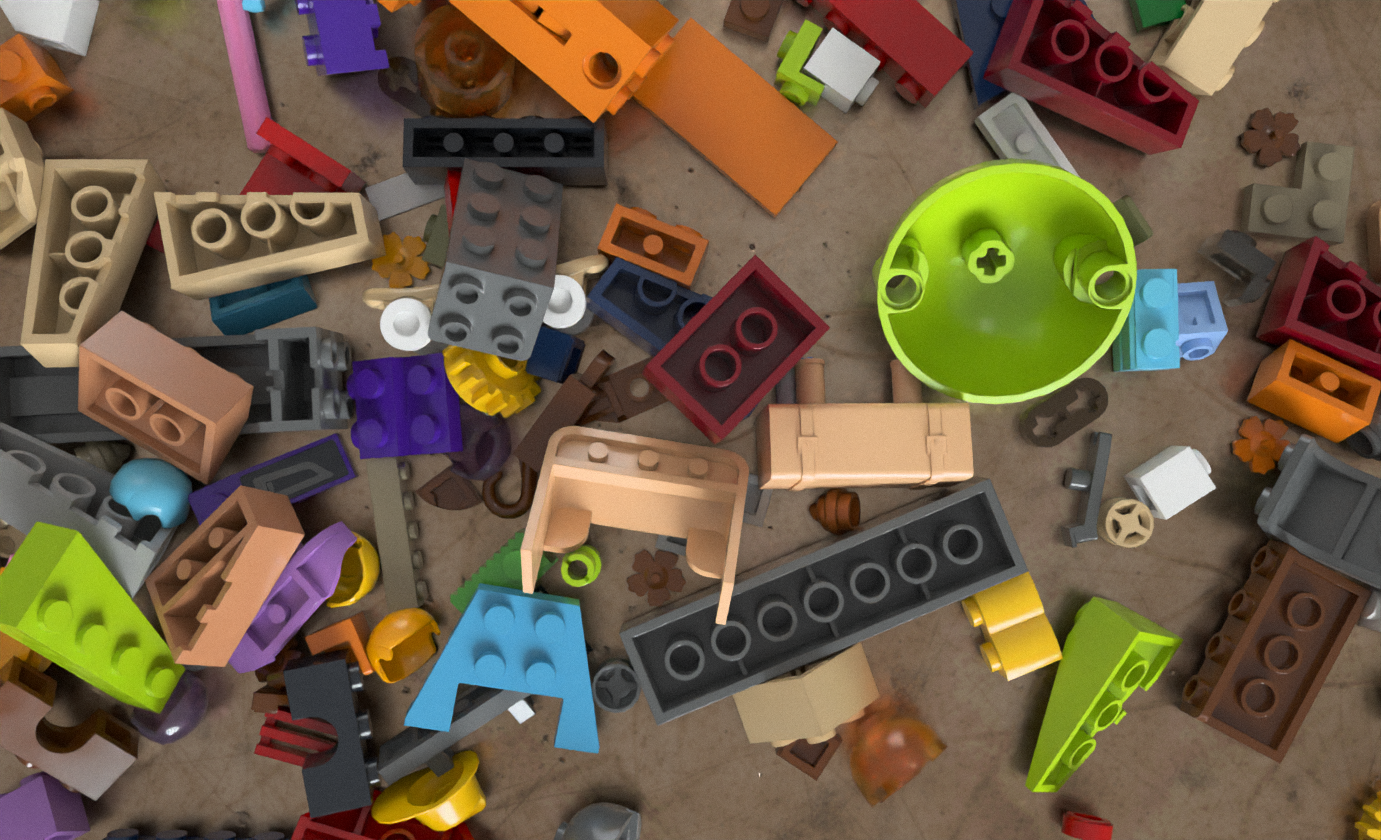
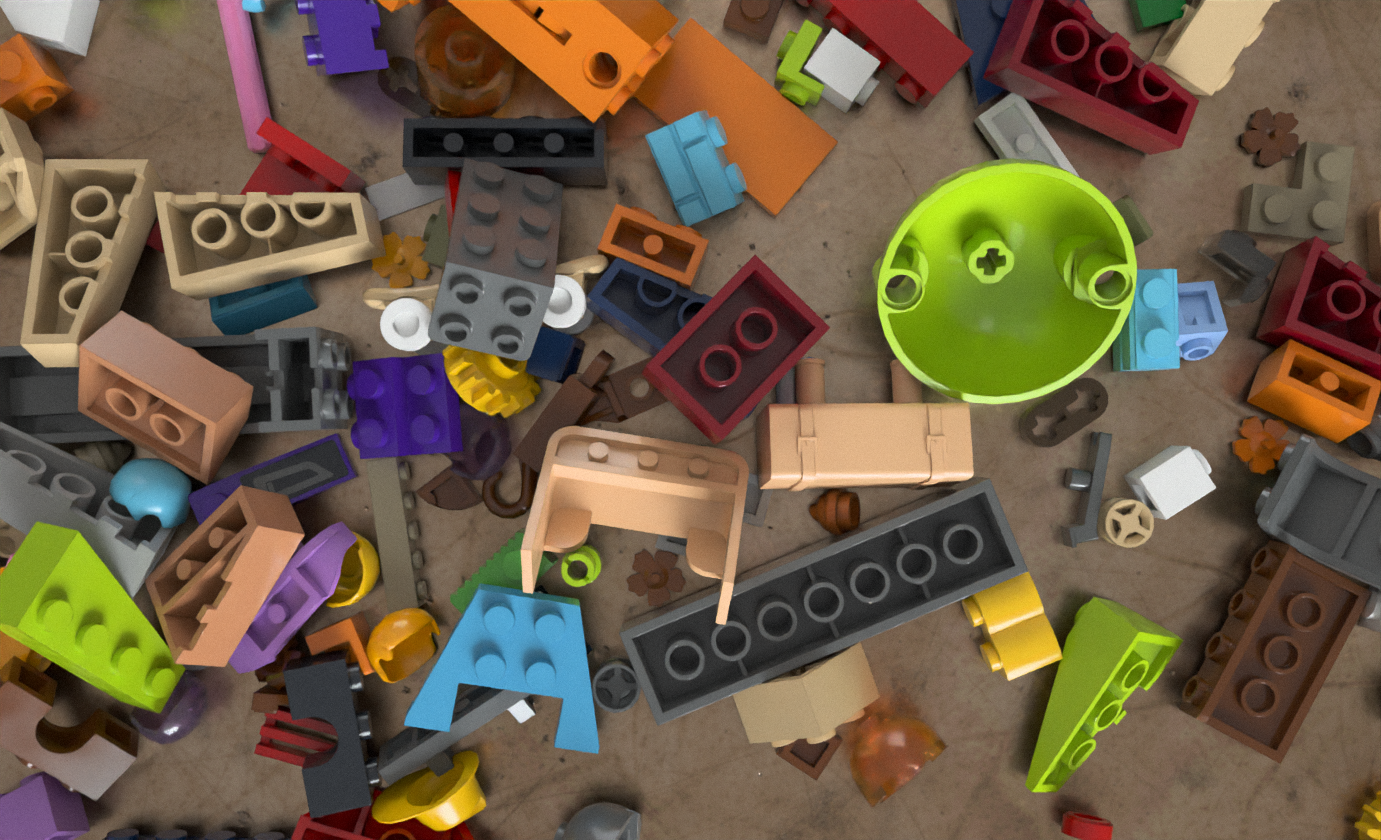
none -> medium azure brick [645,110,747,227]

